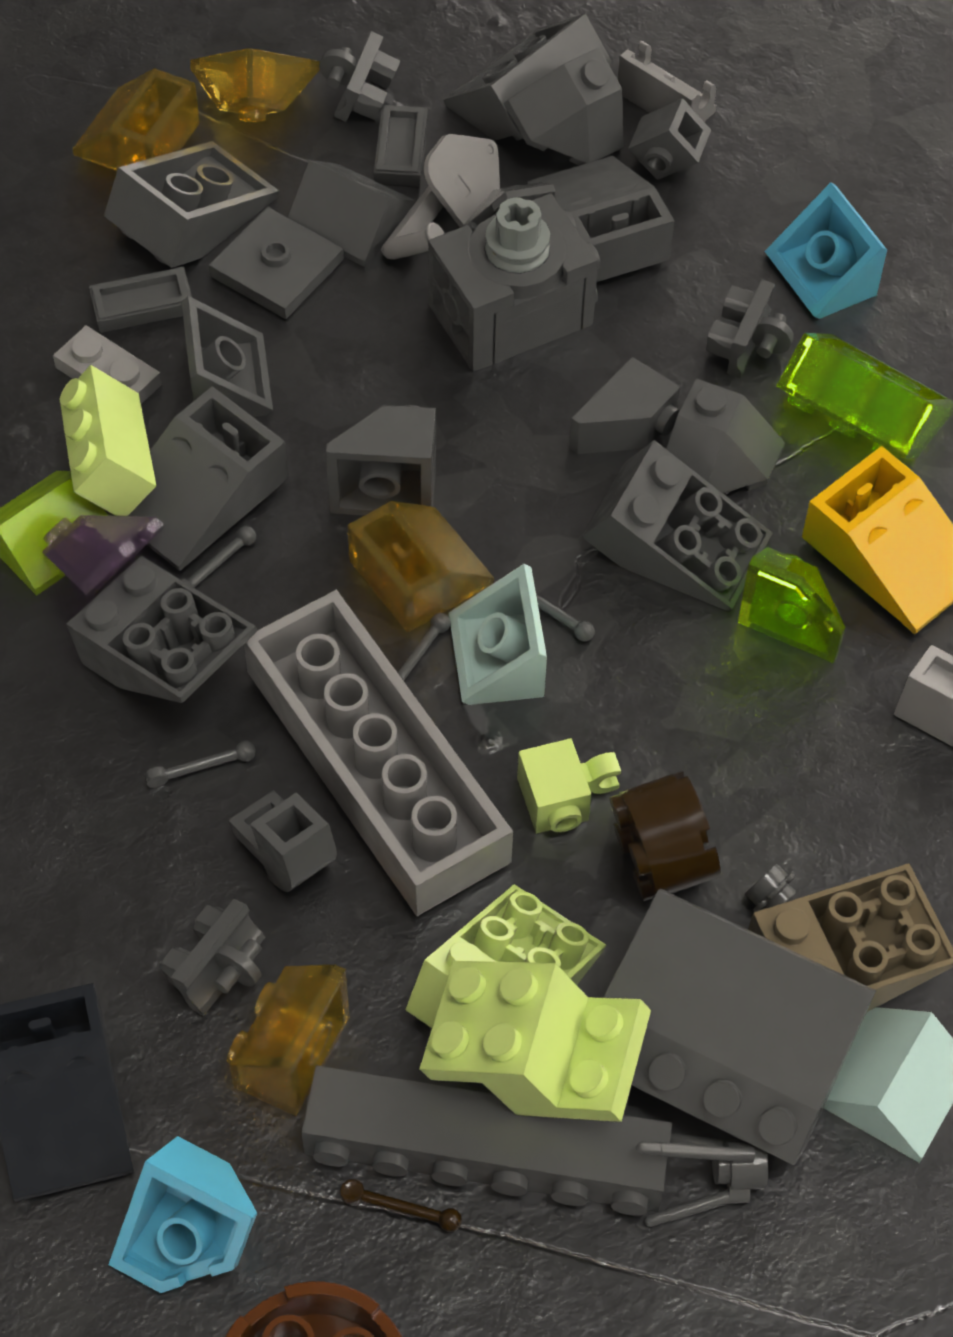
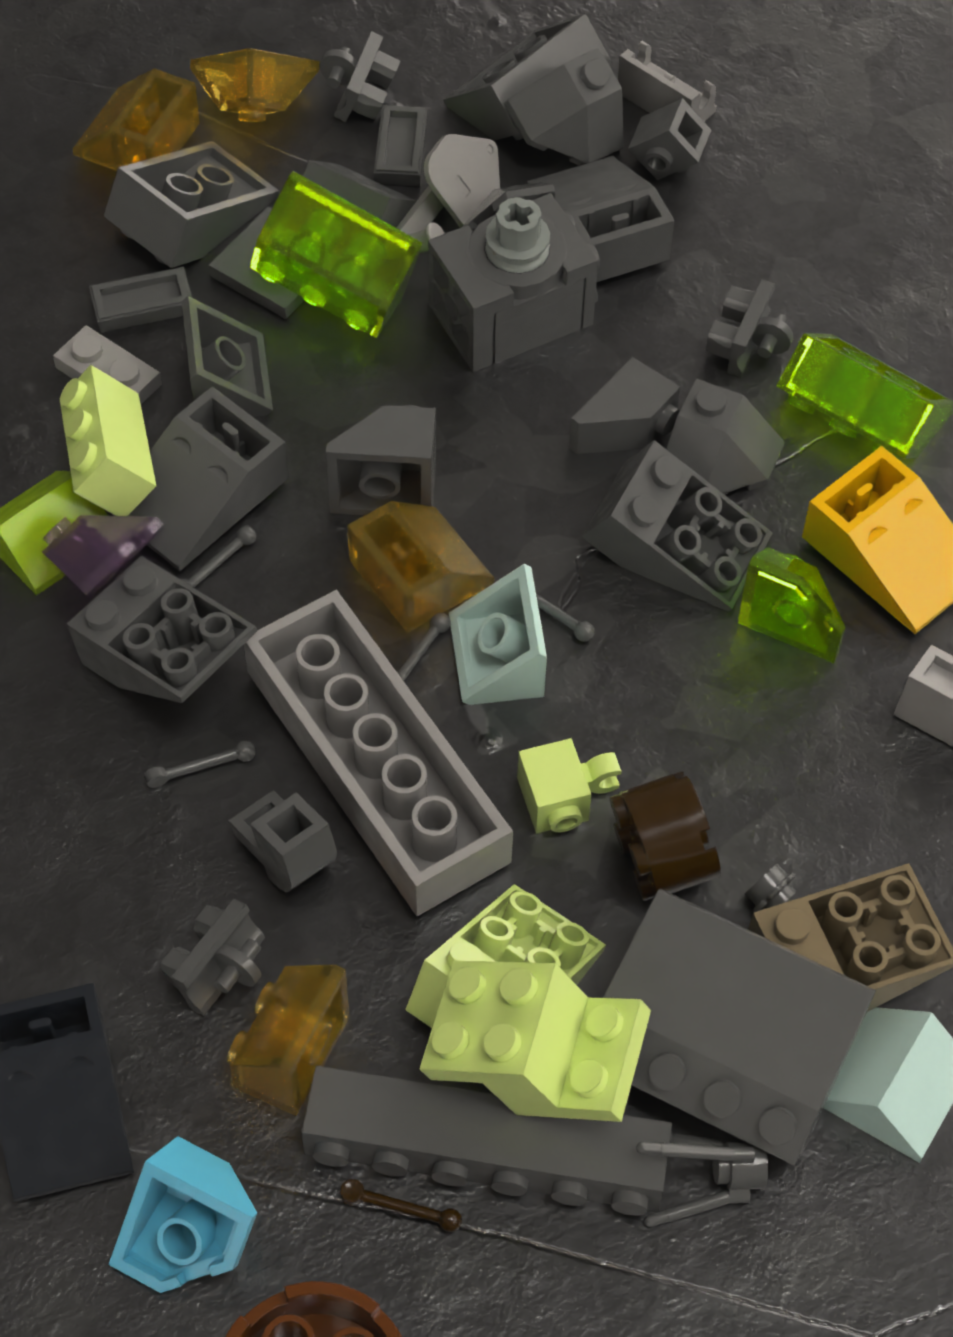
medium azure slope [764,182,887,319] -> none
none -> clear neon green slope [250,171,423,338]

